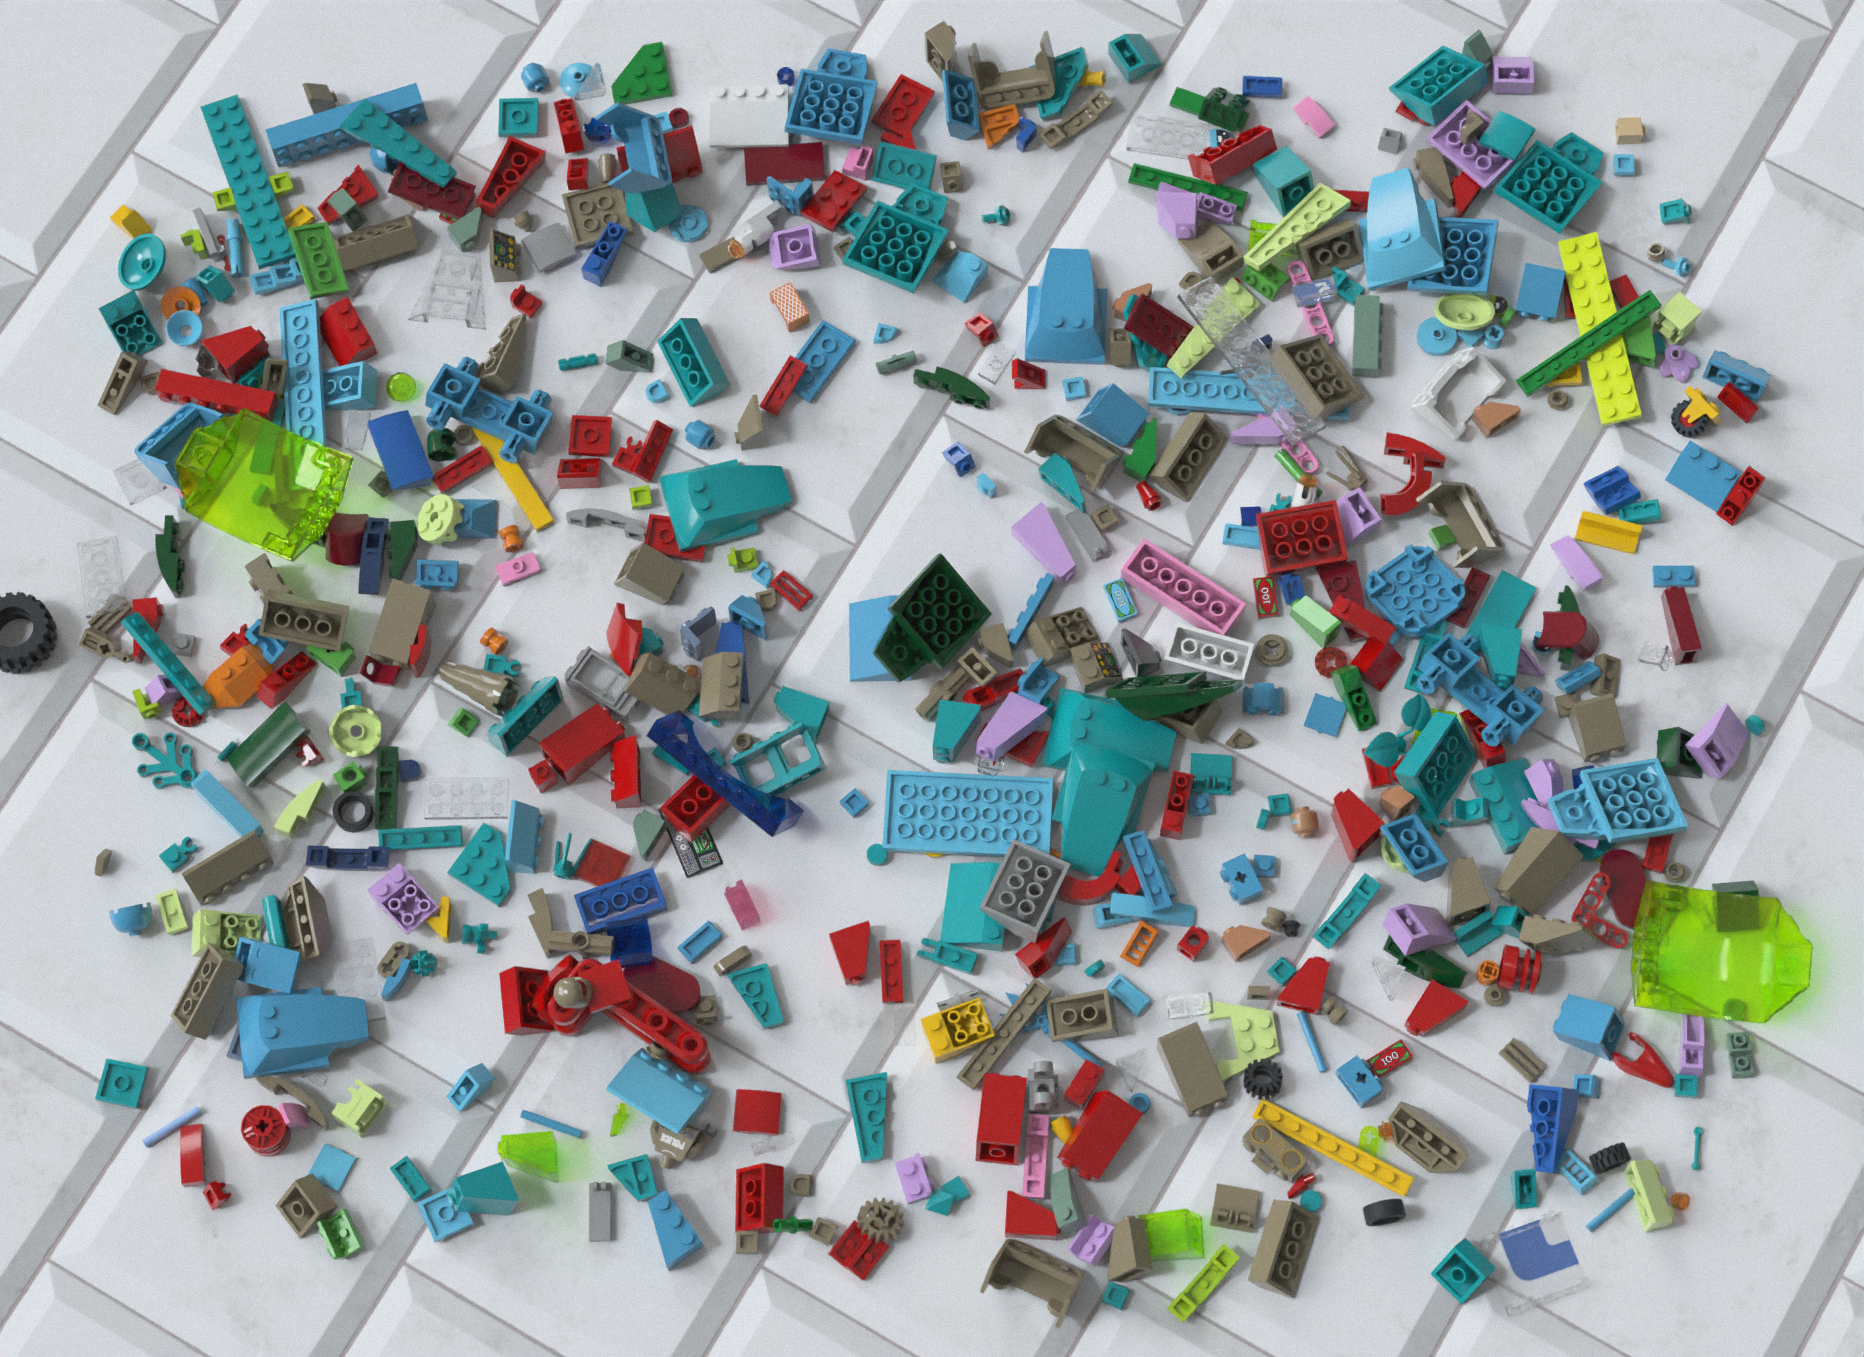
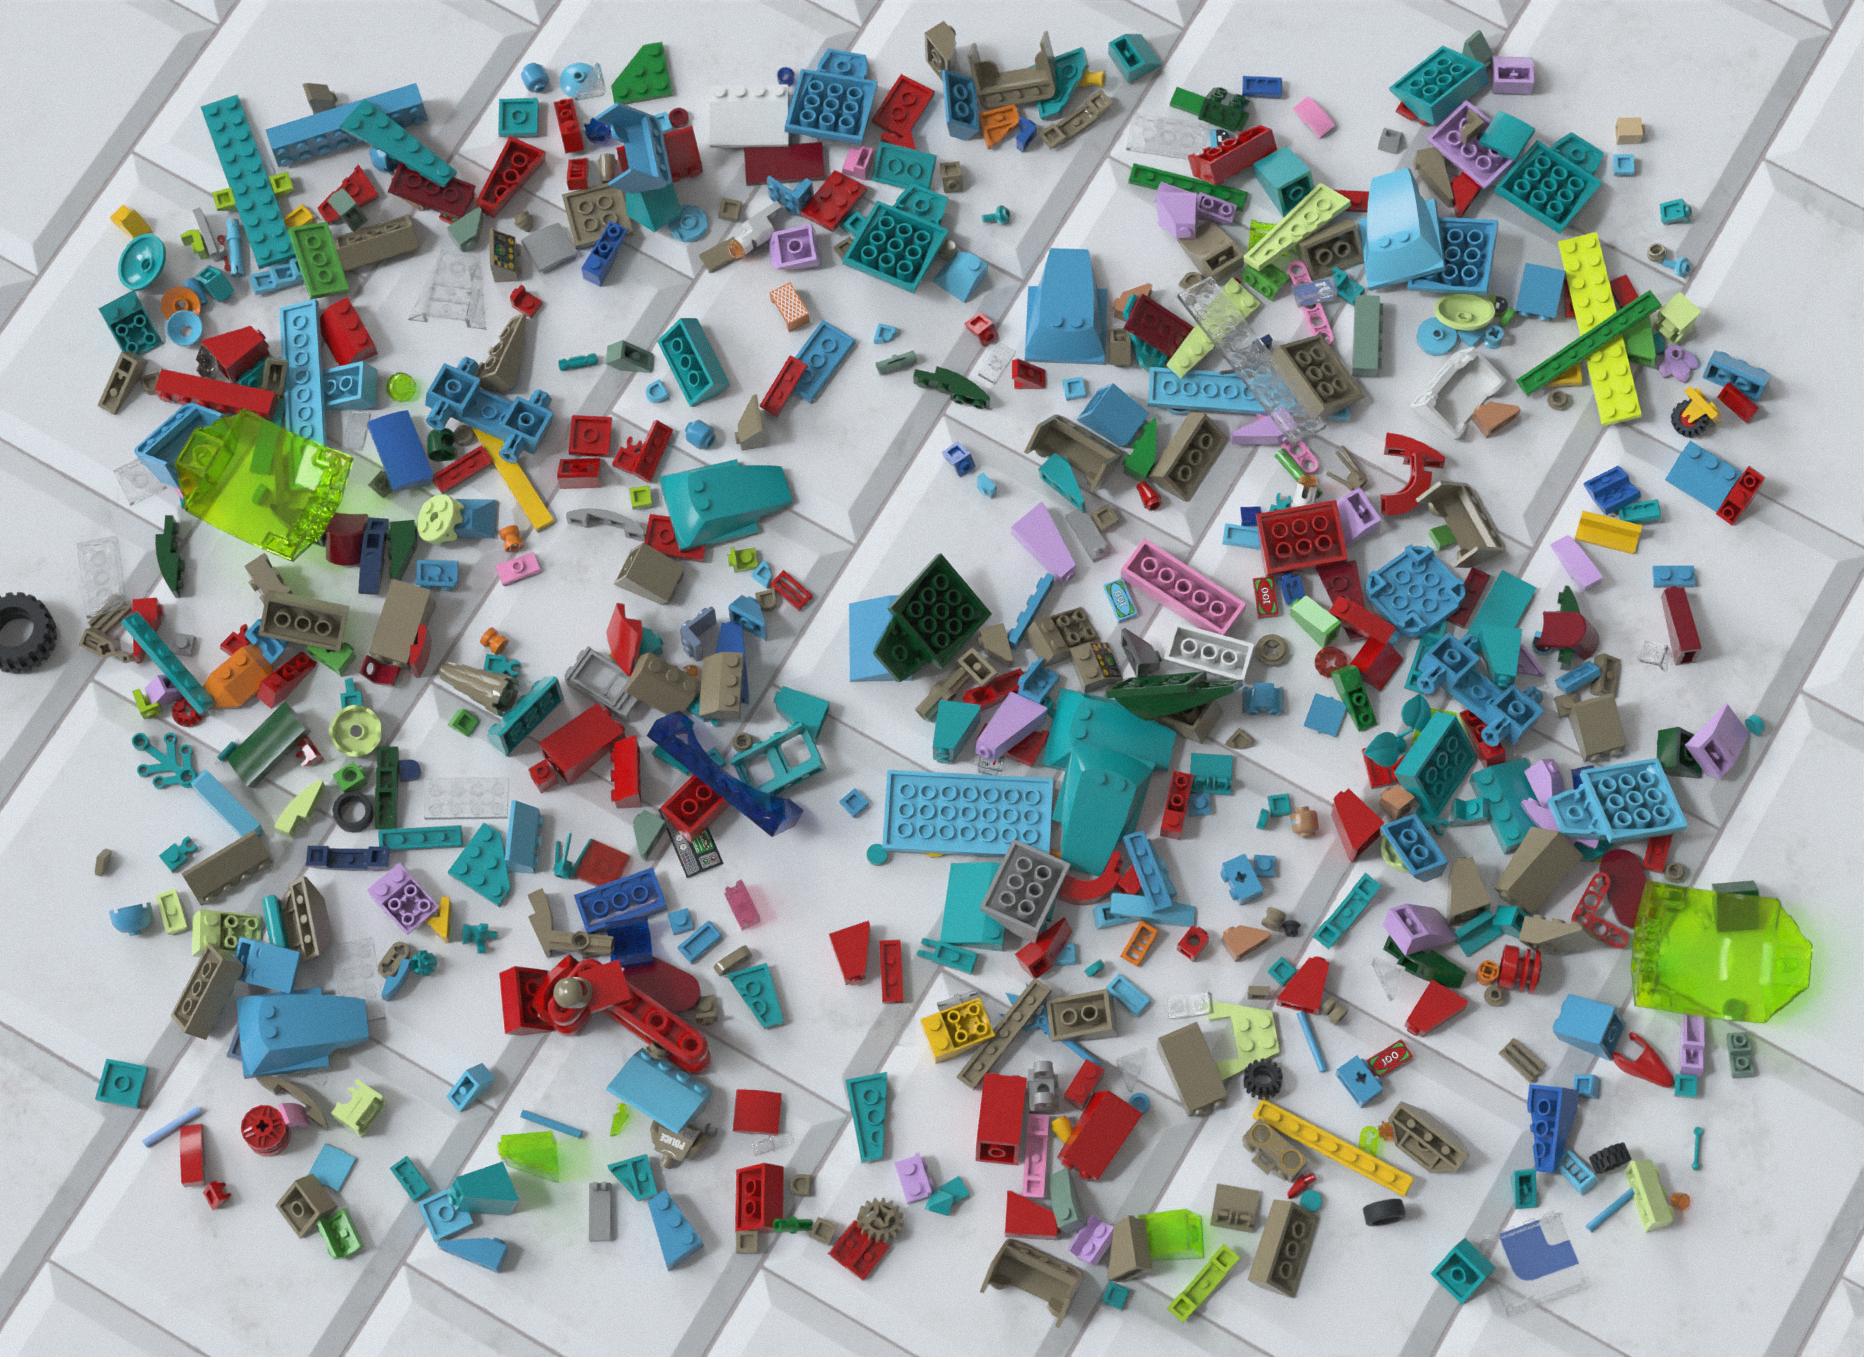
none -> dark azure slope [437,1237,509,1273]
none -> dark azure plate [668,908,694,935]
none -> dark tan plate [718,198,742,222]

